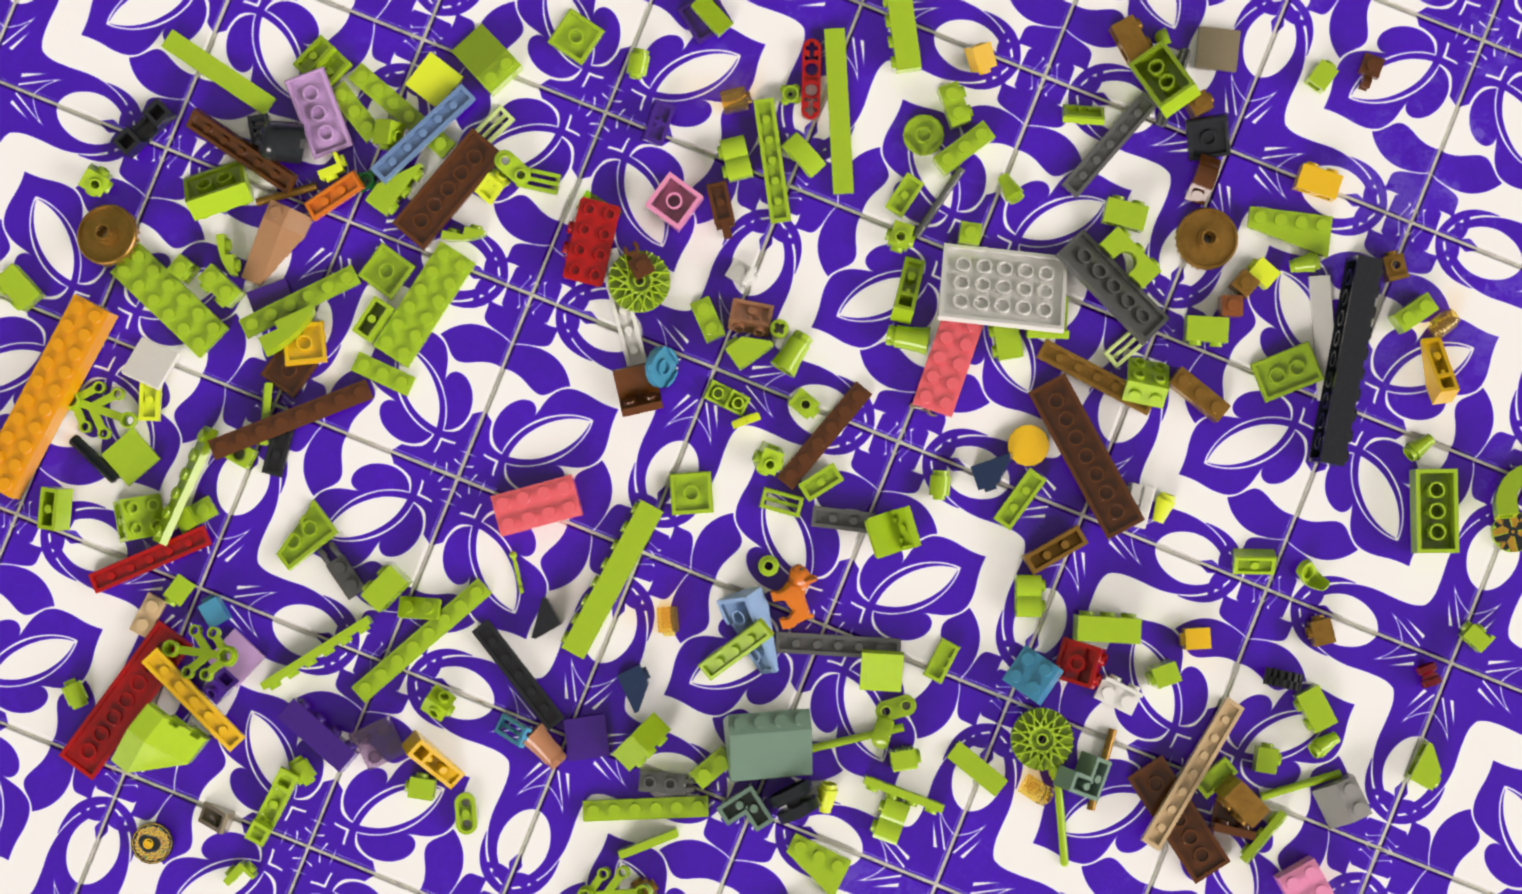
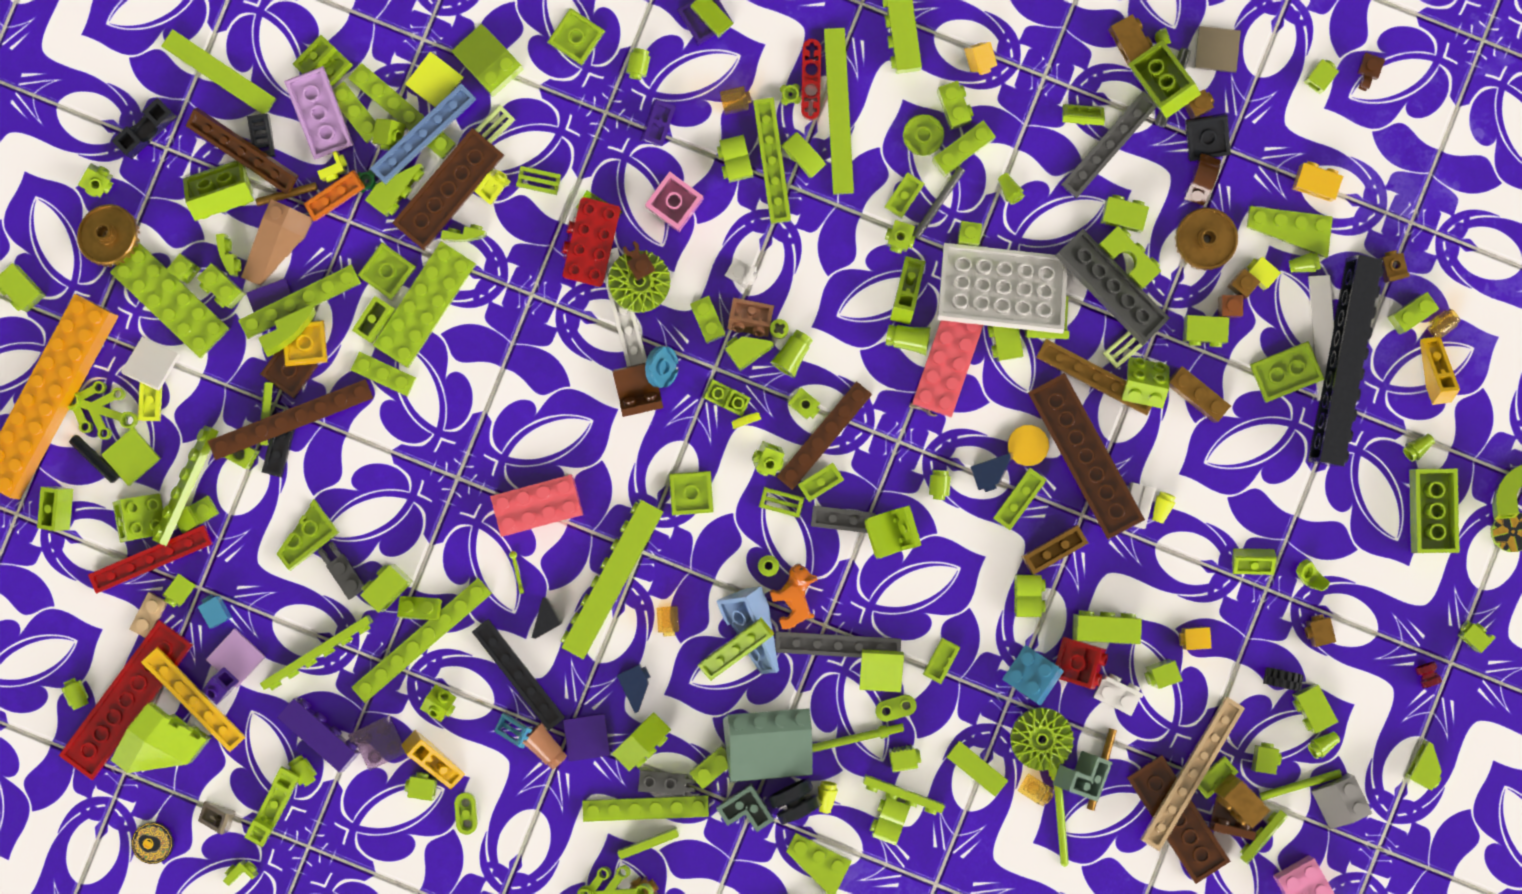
lime plant [162,624,238,682] -> none
black cylinder [254,121,305,164] -> none
lime plate [494,149,531,185] -> none
reddish brown hinge [706,180,735,240] -> none
lime hair [871,717,894,750] -> none

